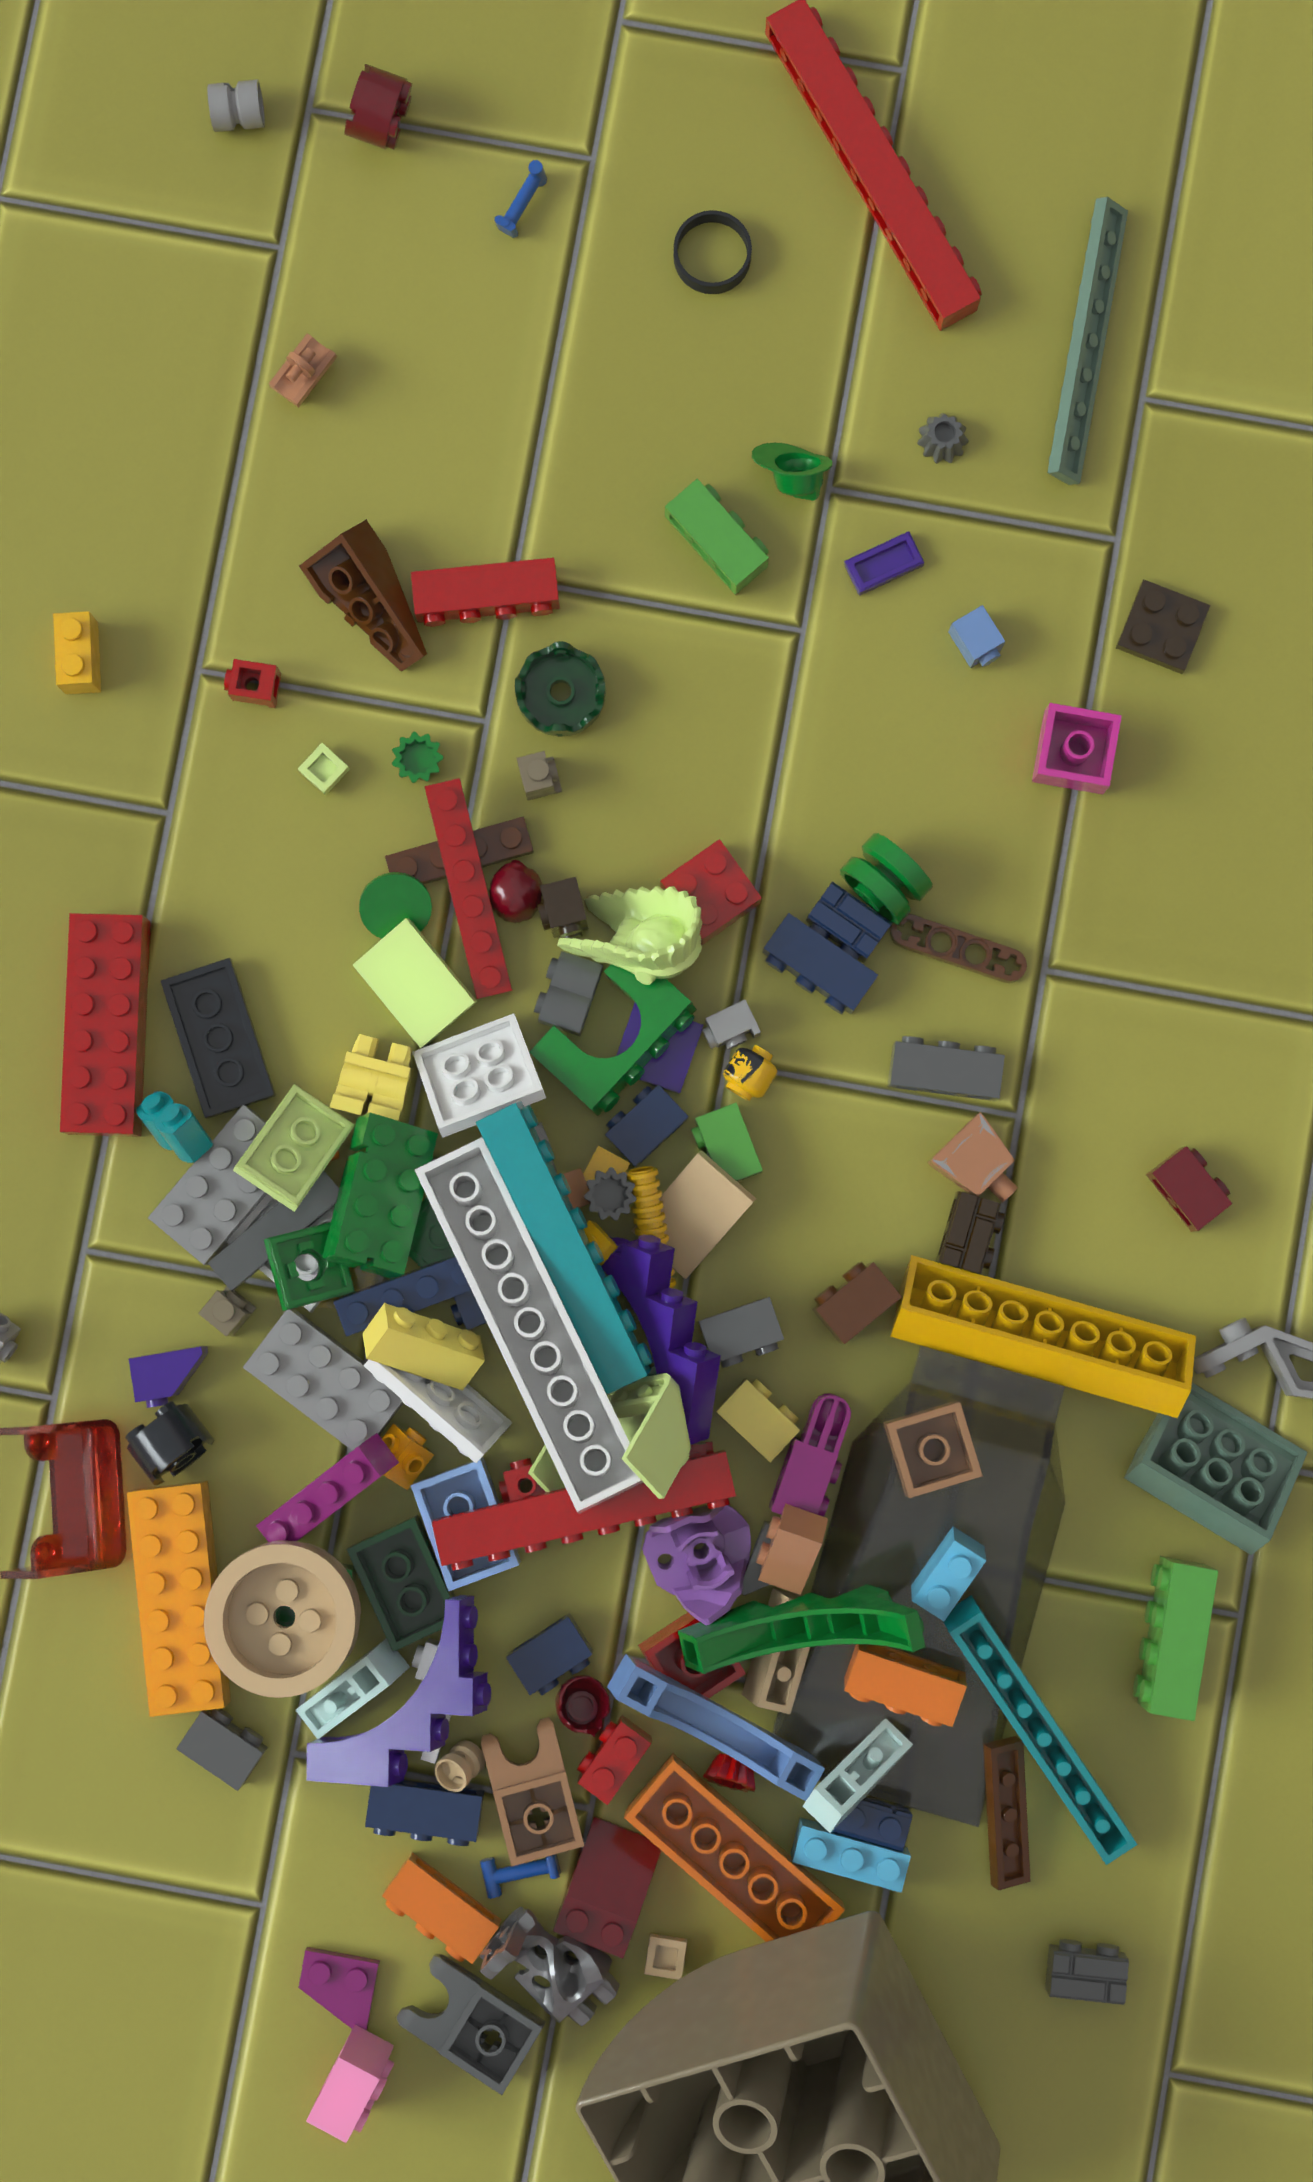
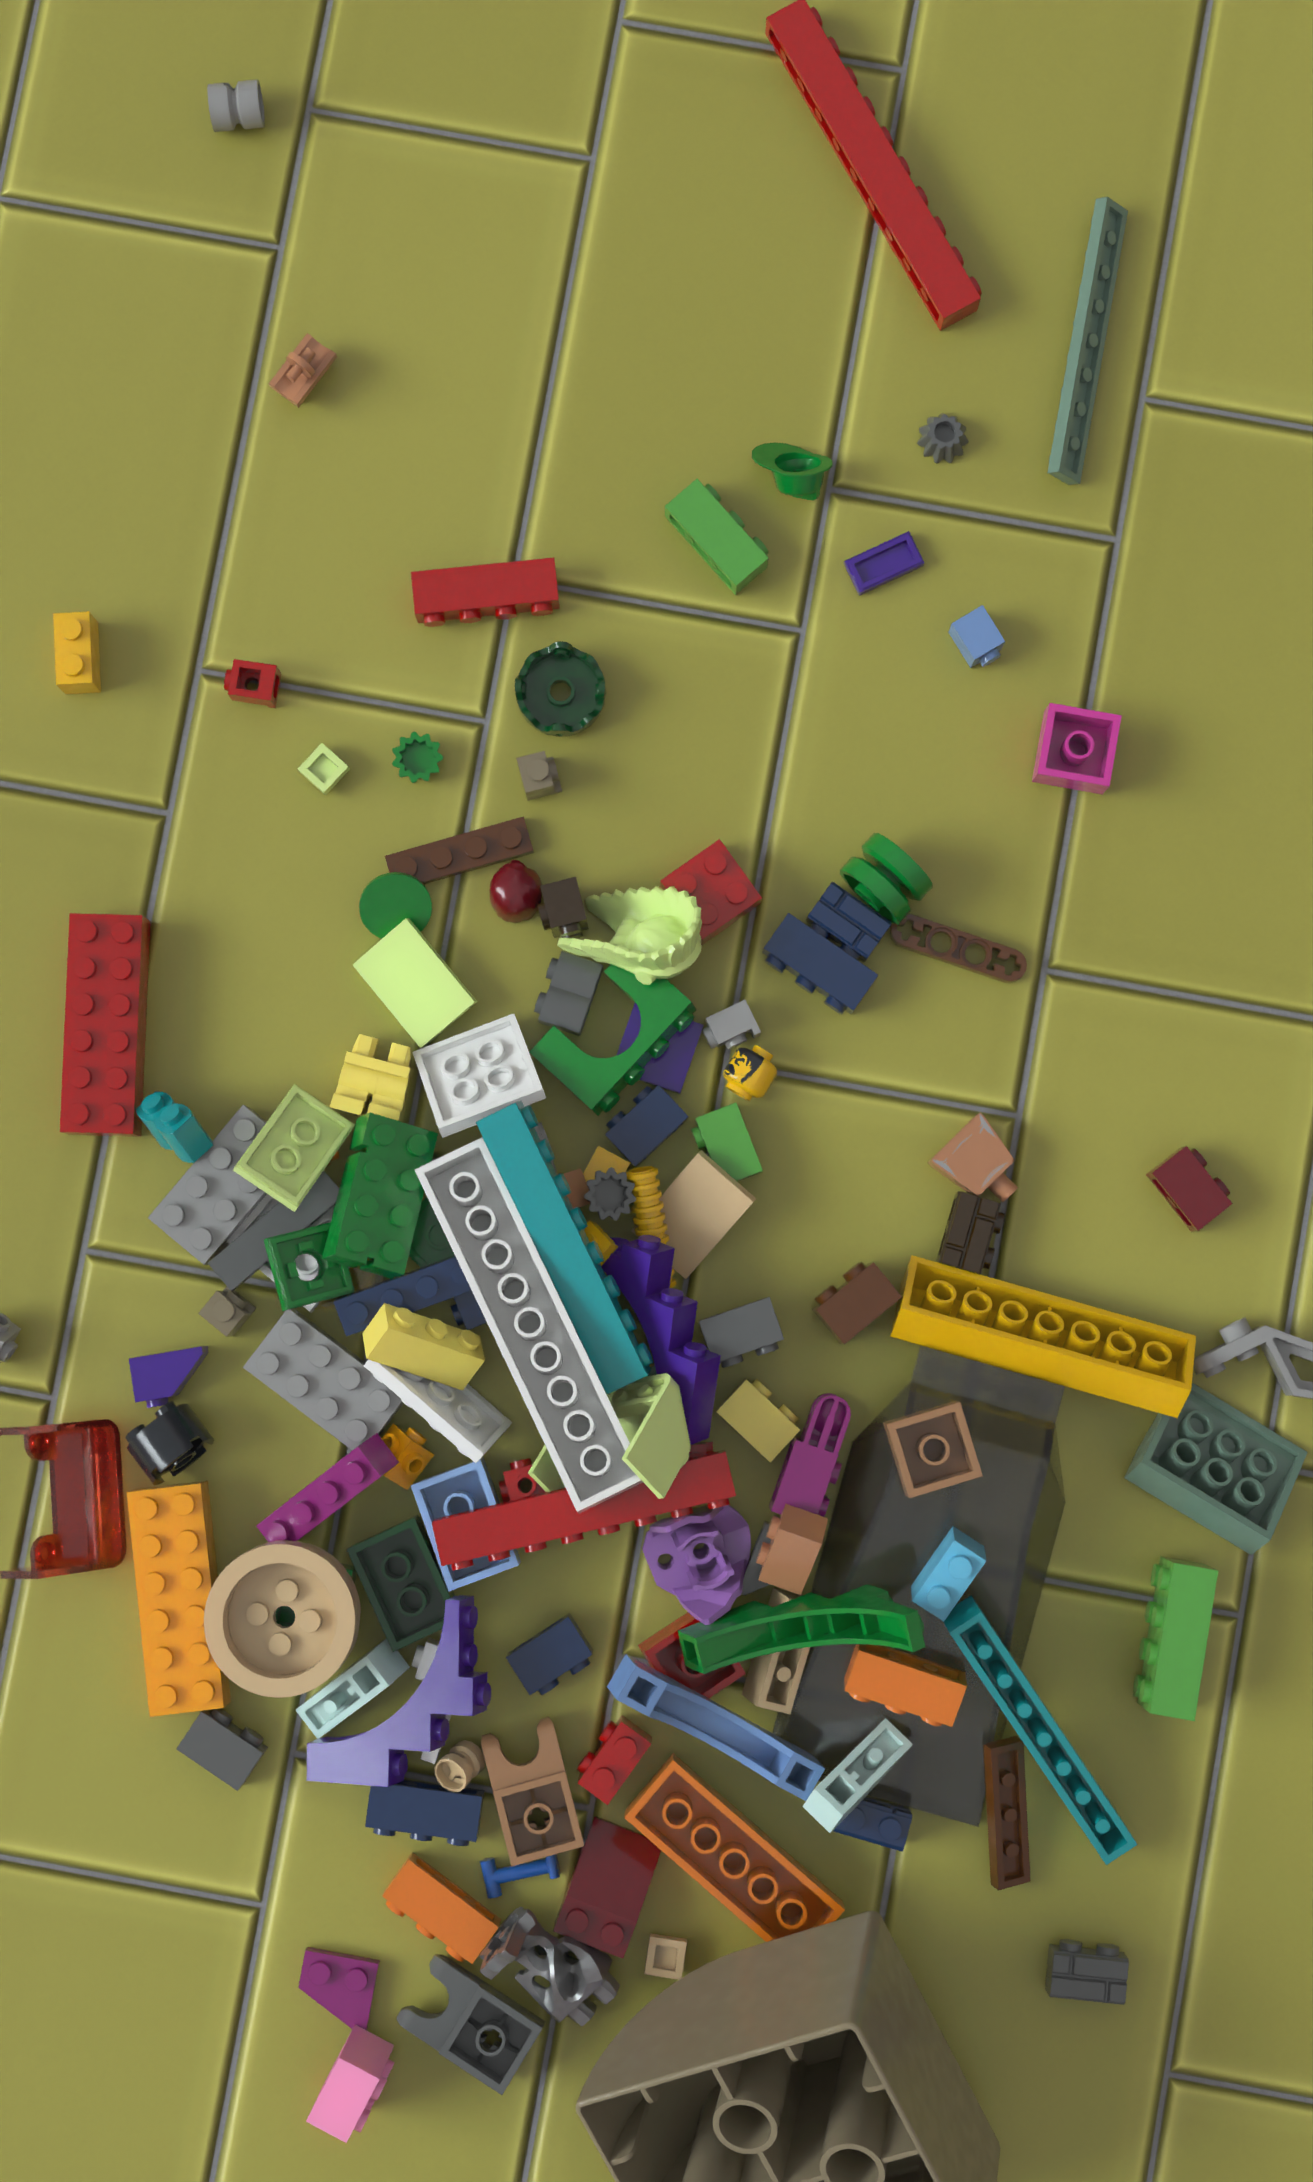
black plate [161,958,276,1119] -> none
reddish brown wedge [299,519,427,672] -> none
dark red brick [344,64,412,150] -> none
red plate [424,778,512,999] -> none
blue piece [495,160,547,238] -> none
dark red hair [555,1675,611,1737] -> none
black tyre [673,210,752,294] -> none
red piece [703,1753,756,1792] -> none
medium azure brick [790,1817,911,1893] -> none
dark grey brick [888,1036,1005,1101] -> none
dark brown plate [1116,579,1211,674] -> none

